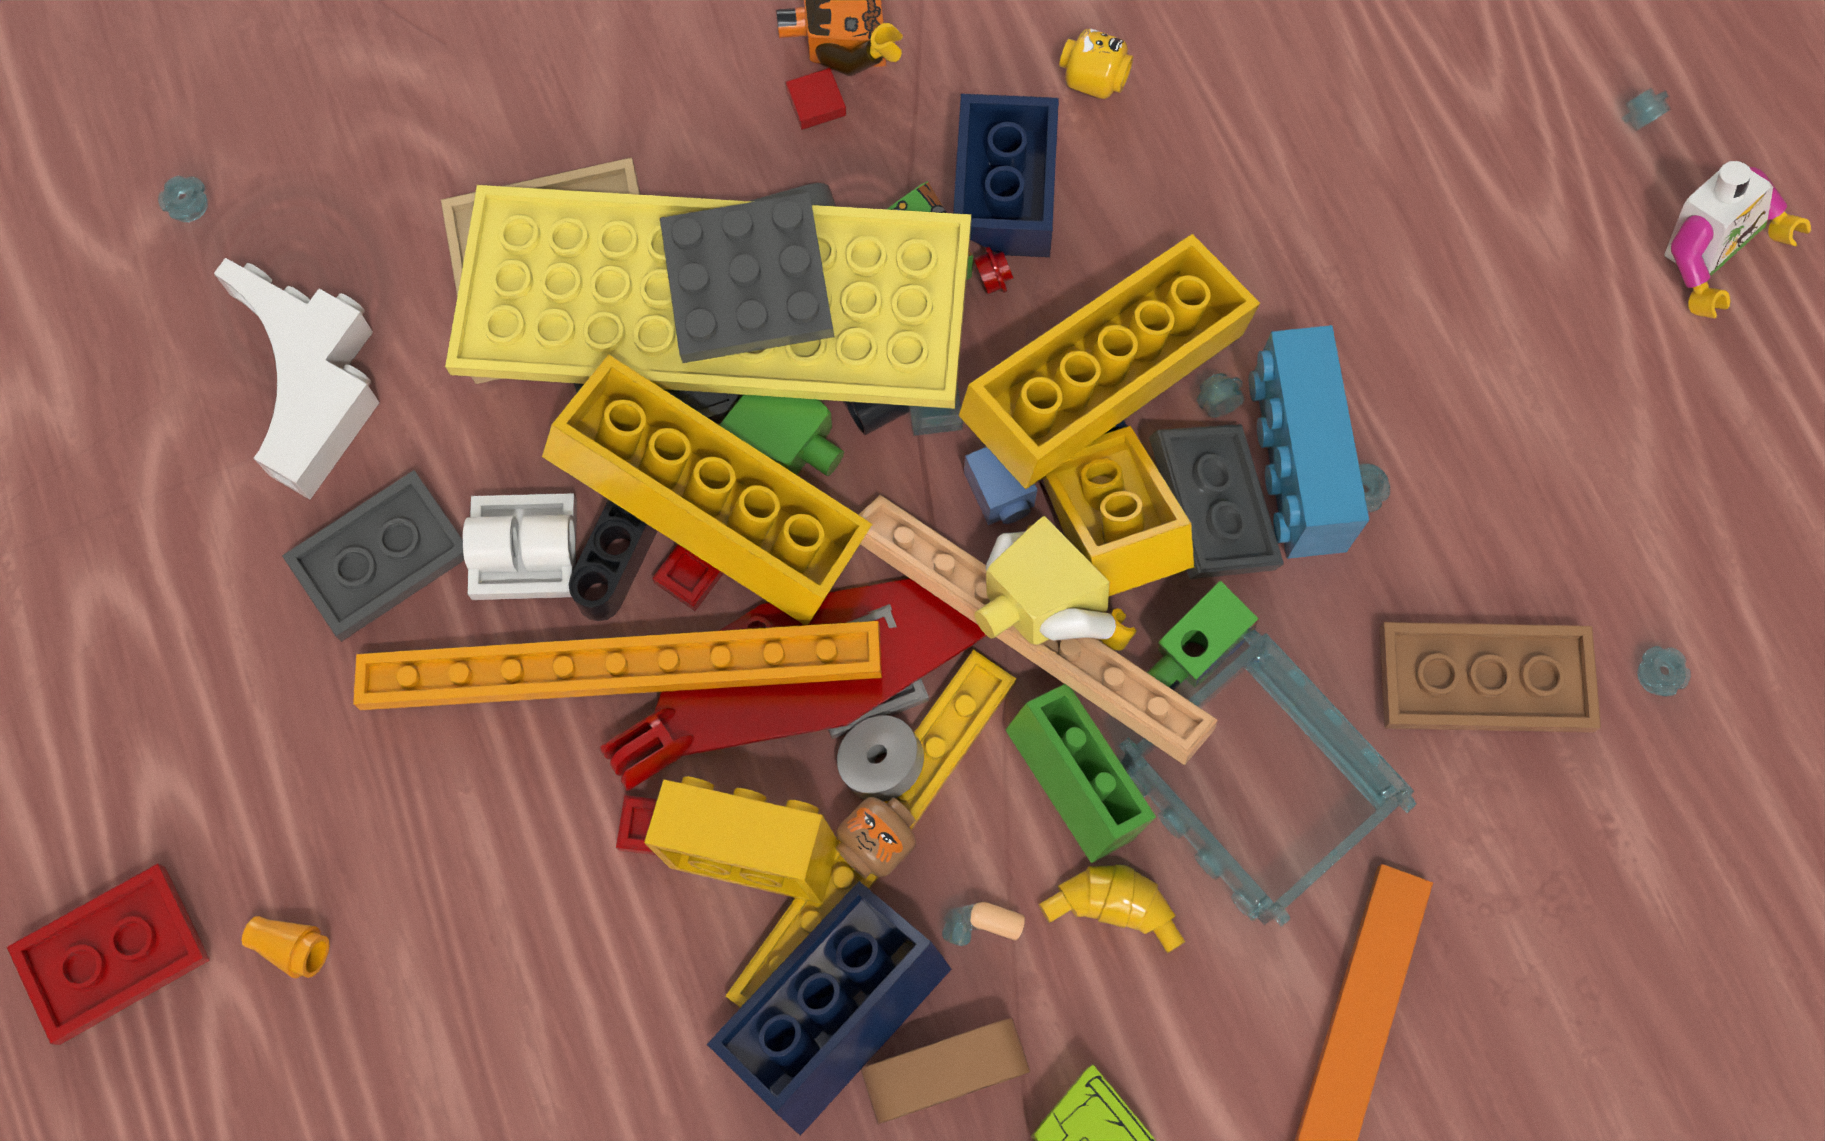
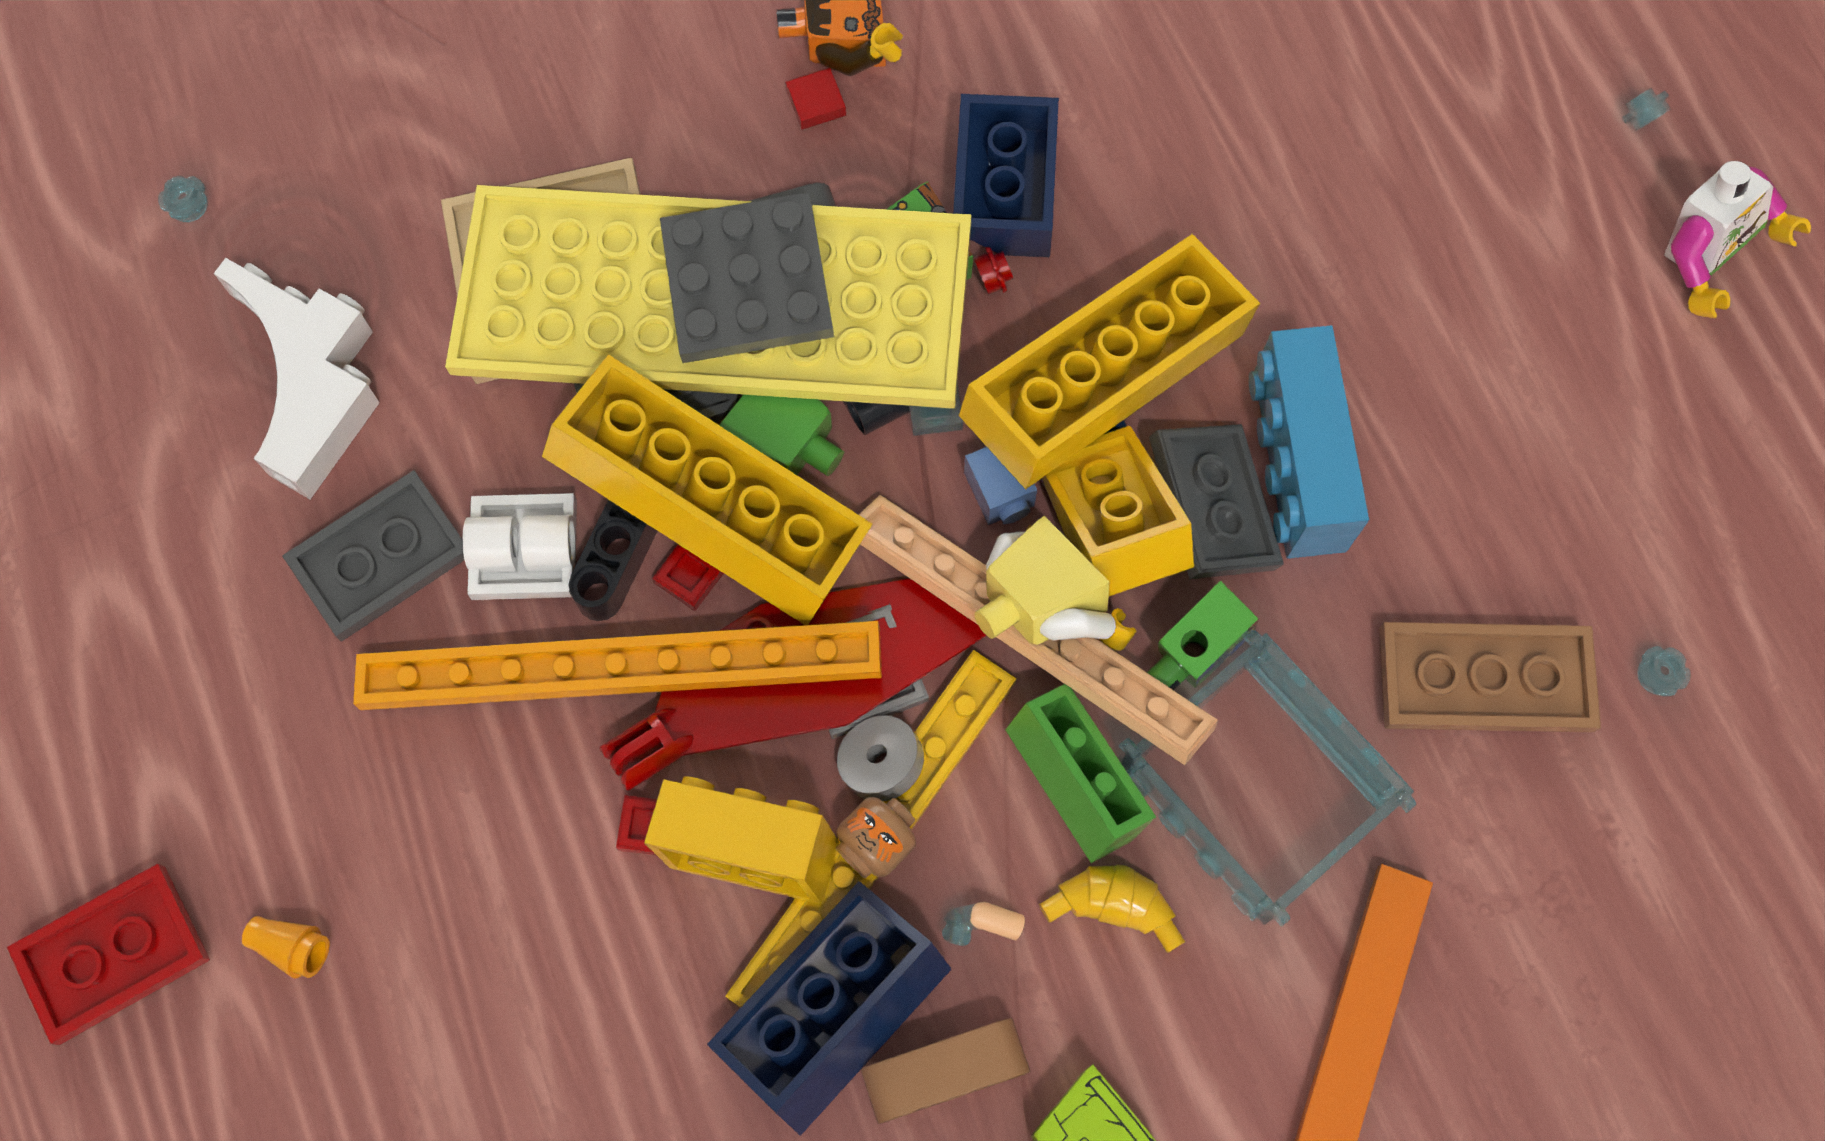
yellow head [1059,28,1134,99] -> none
clear light blue plate [1196,373,1245,418] -> none
clear light blue plate [1359,464,1390,513] -> none

